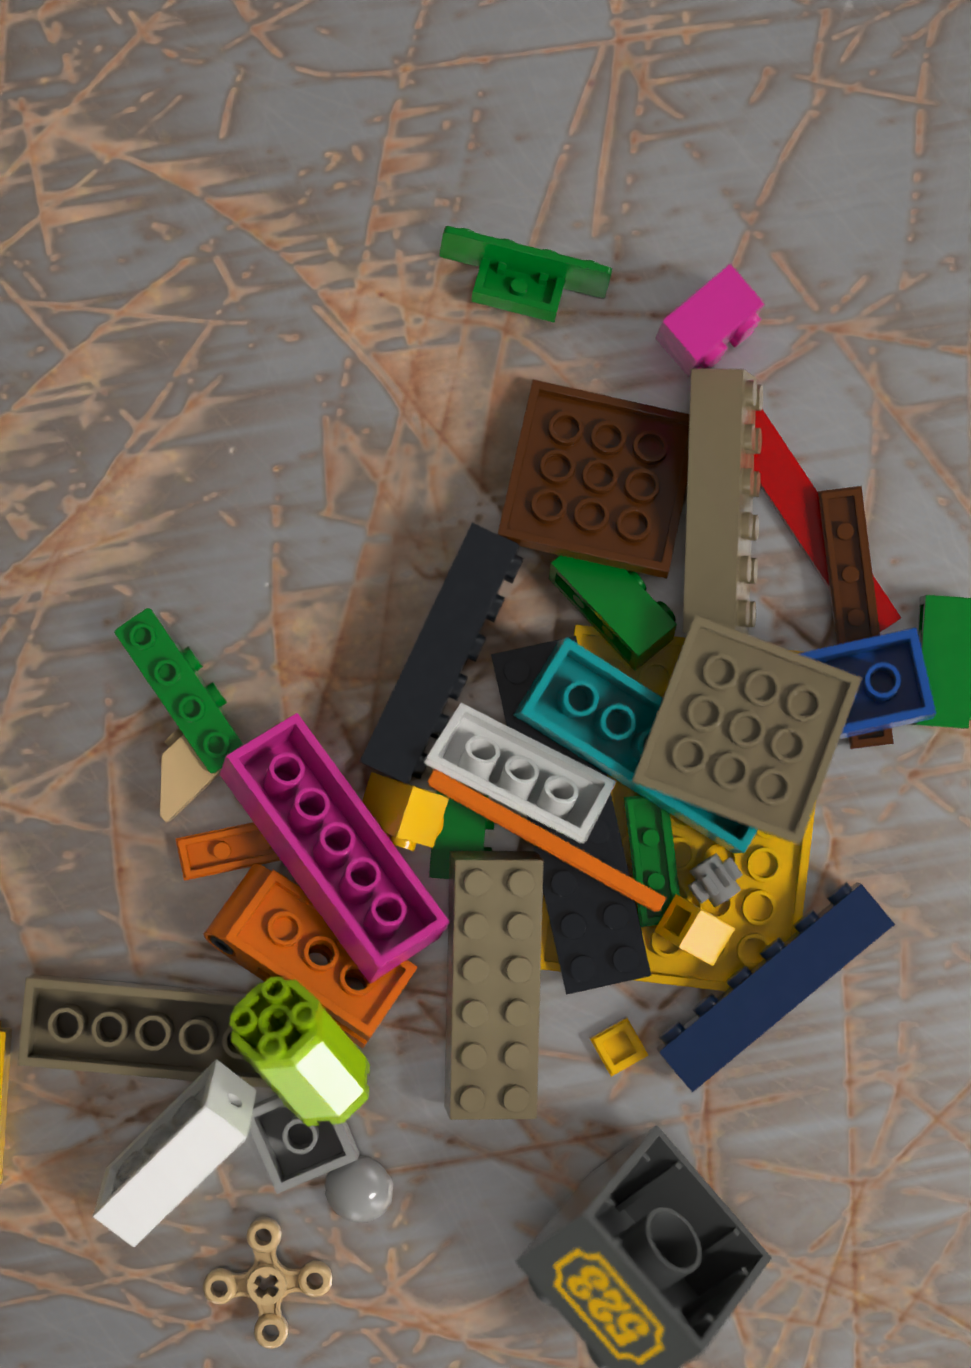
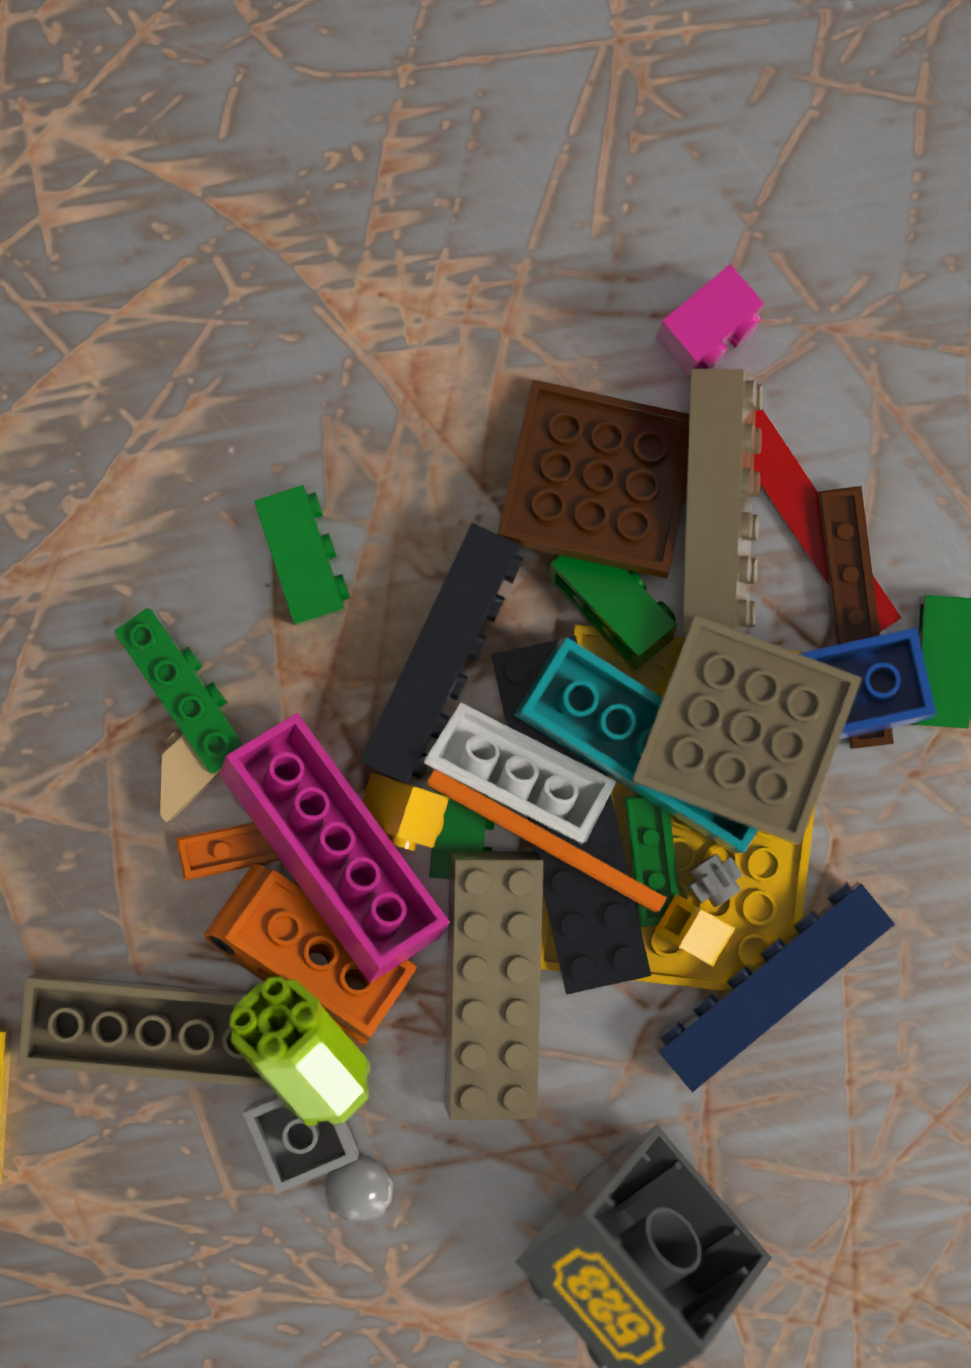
white brick [93,1059,257,1247] -> none
tan gear [202,1217,333,1349] -> none
green bracket [439,226,612,323] -> none
yellow tile [590,1017,649,1077] -> none
none -> green brick [254,485,350,626]

